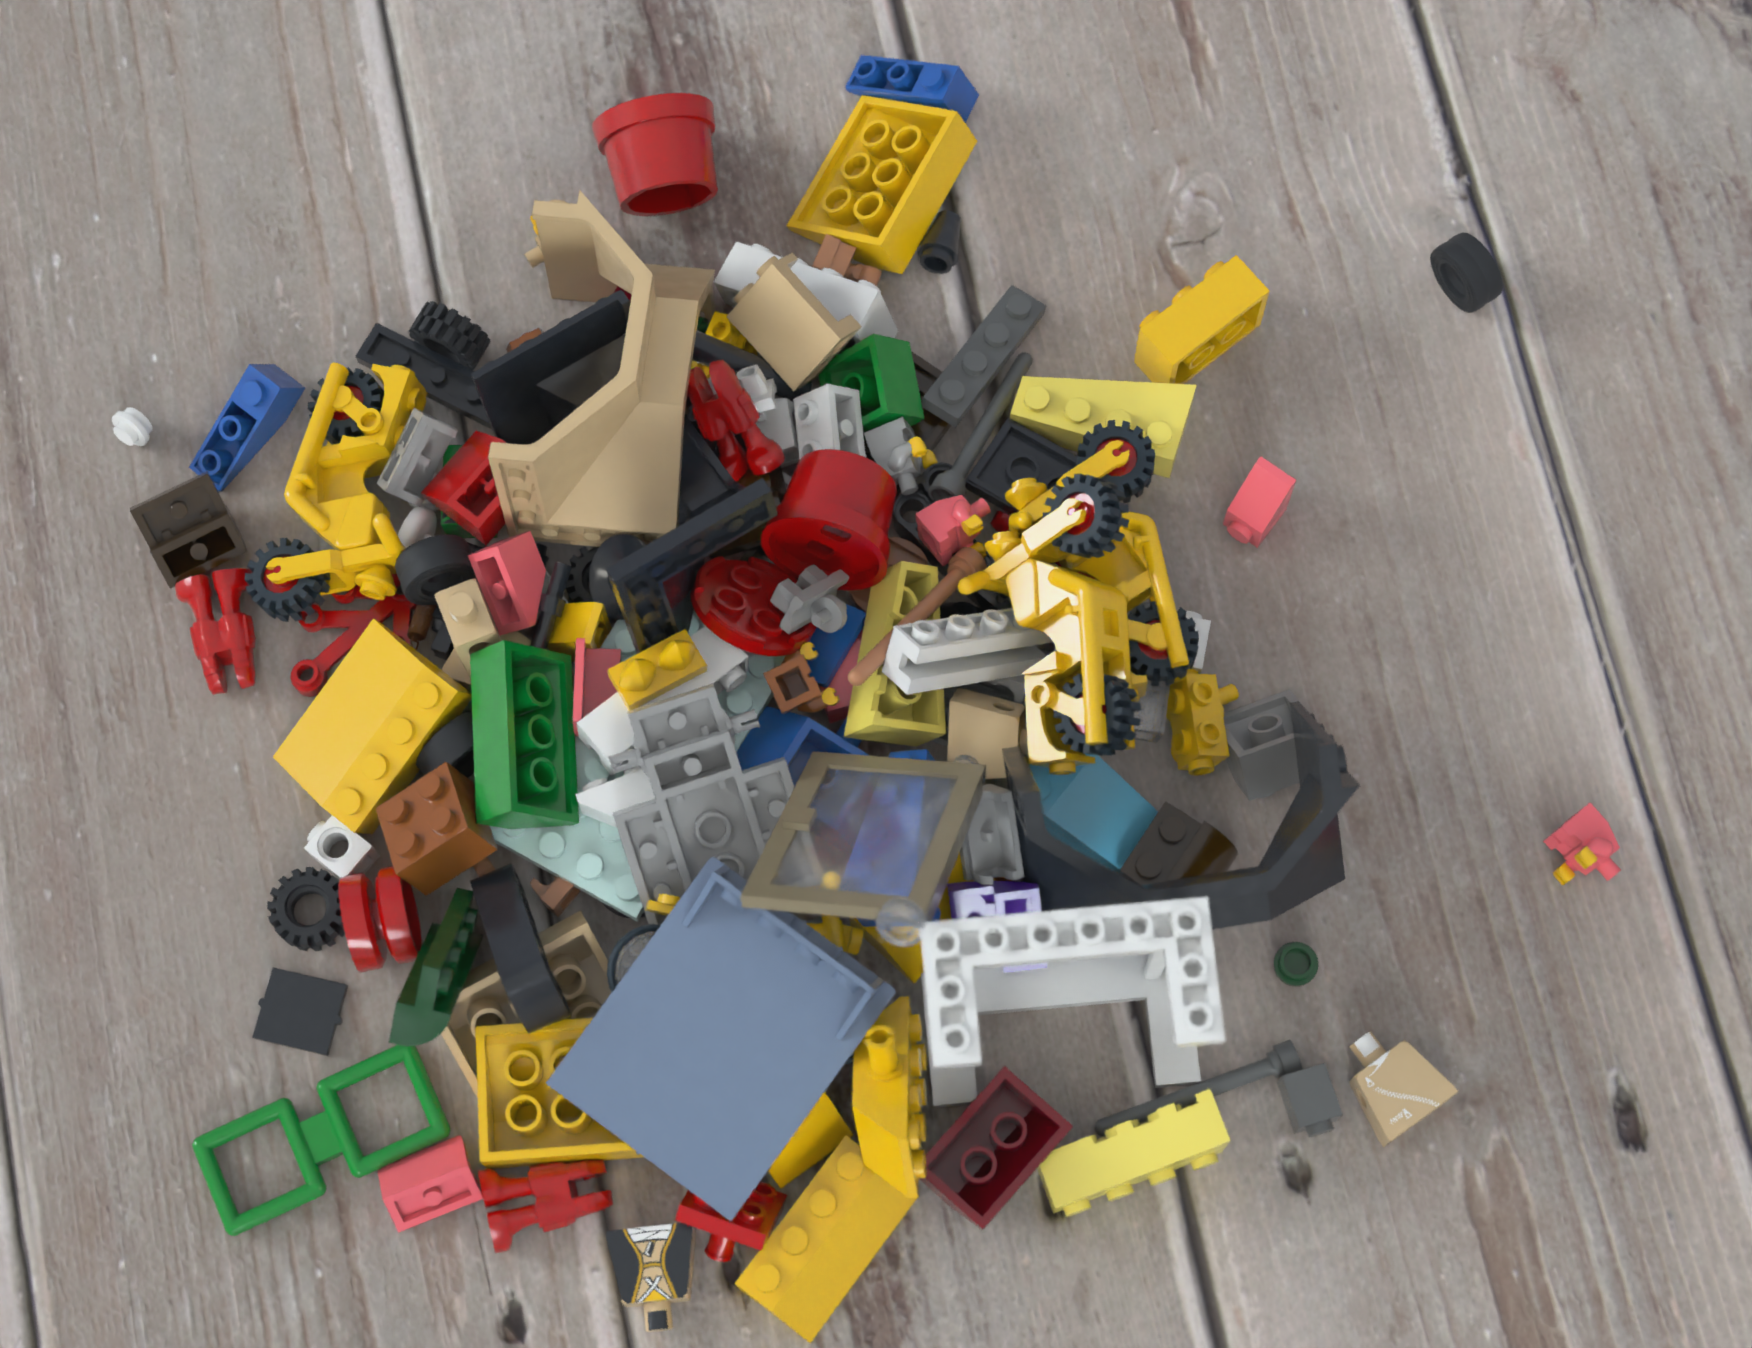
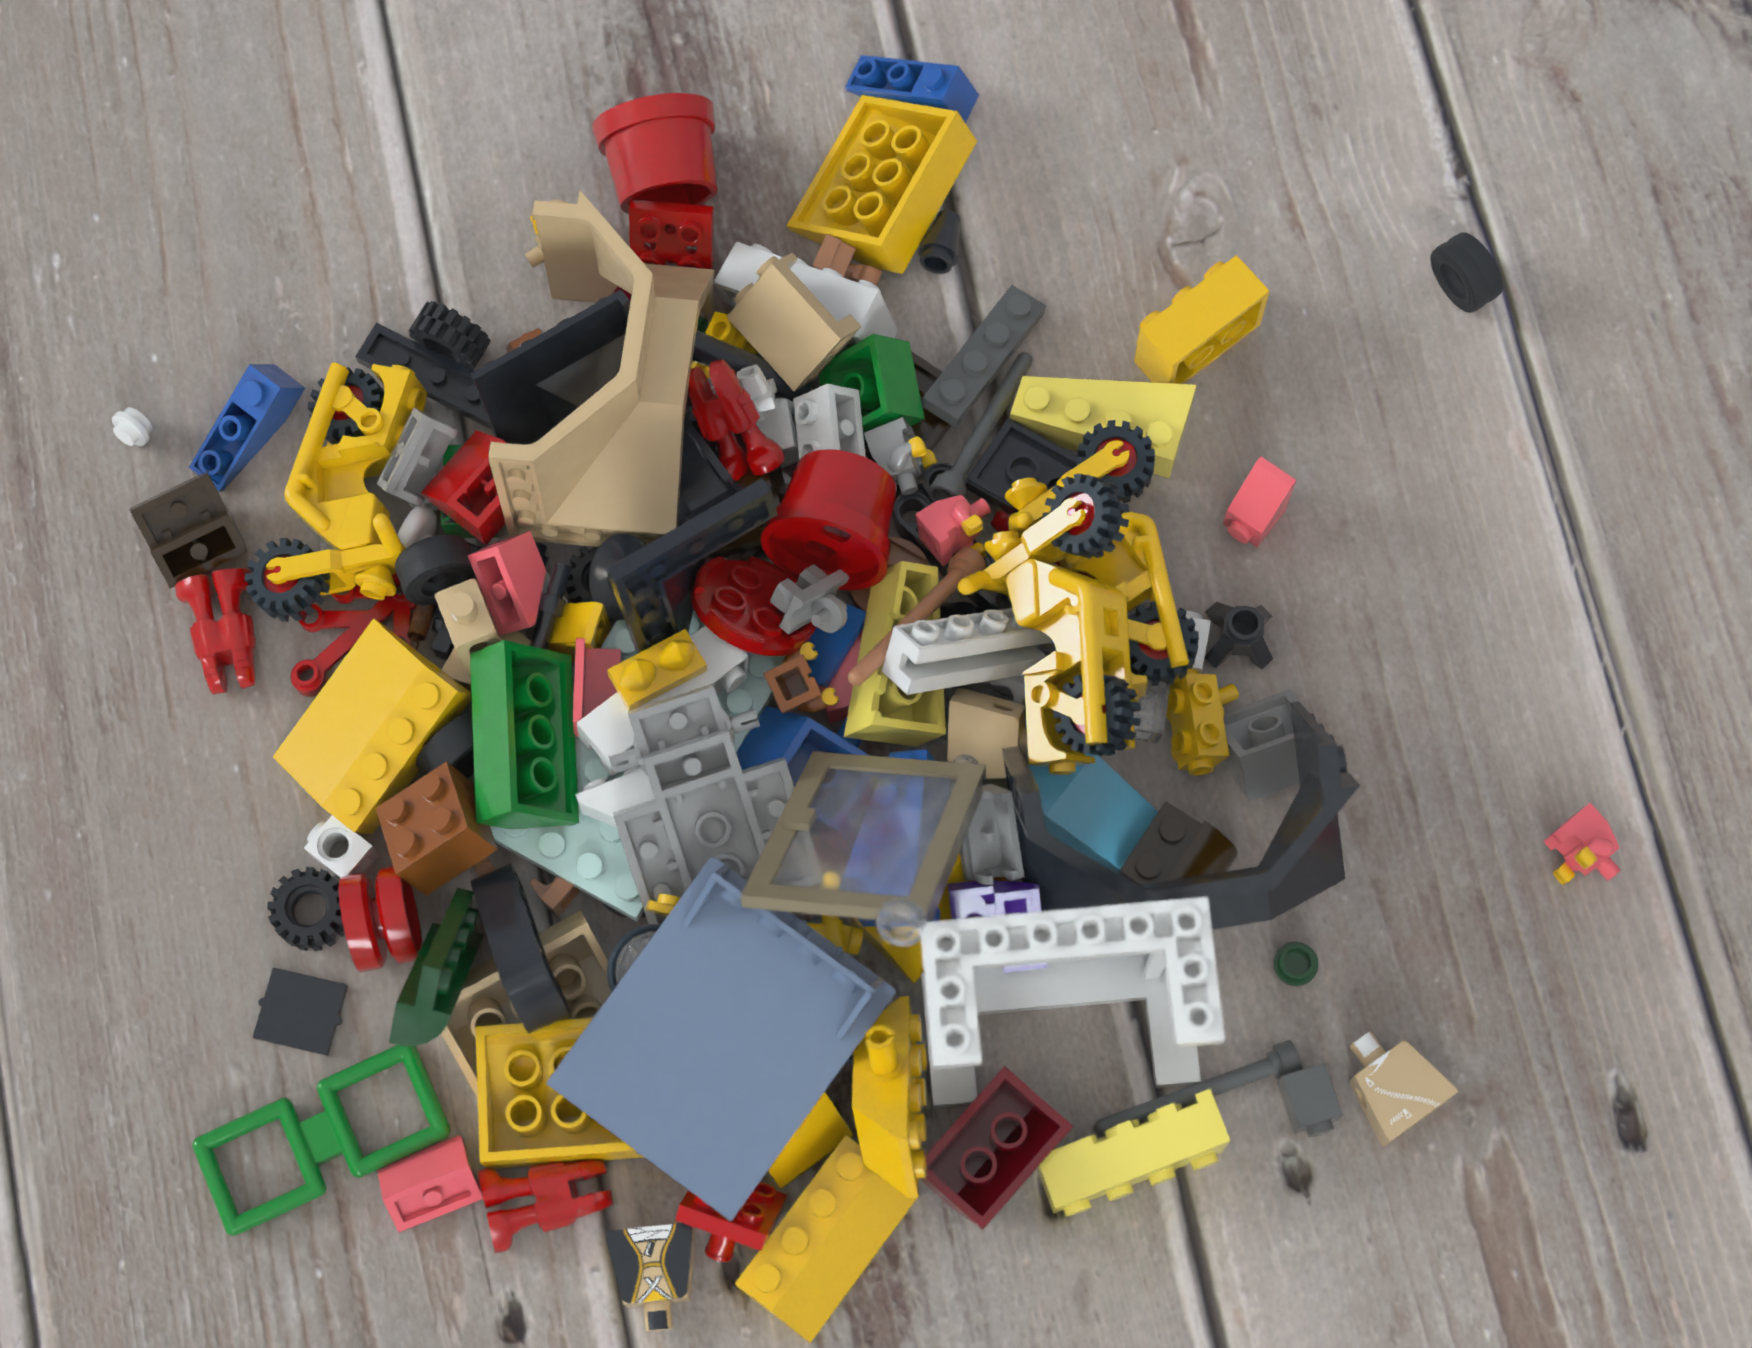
none -> red plate [629,200,714,269]
none -> black rock [1205,602,1273,669]

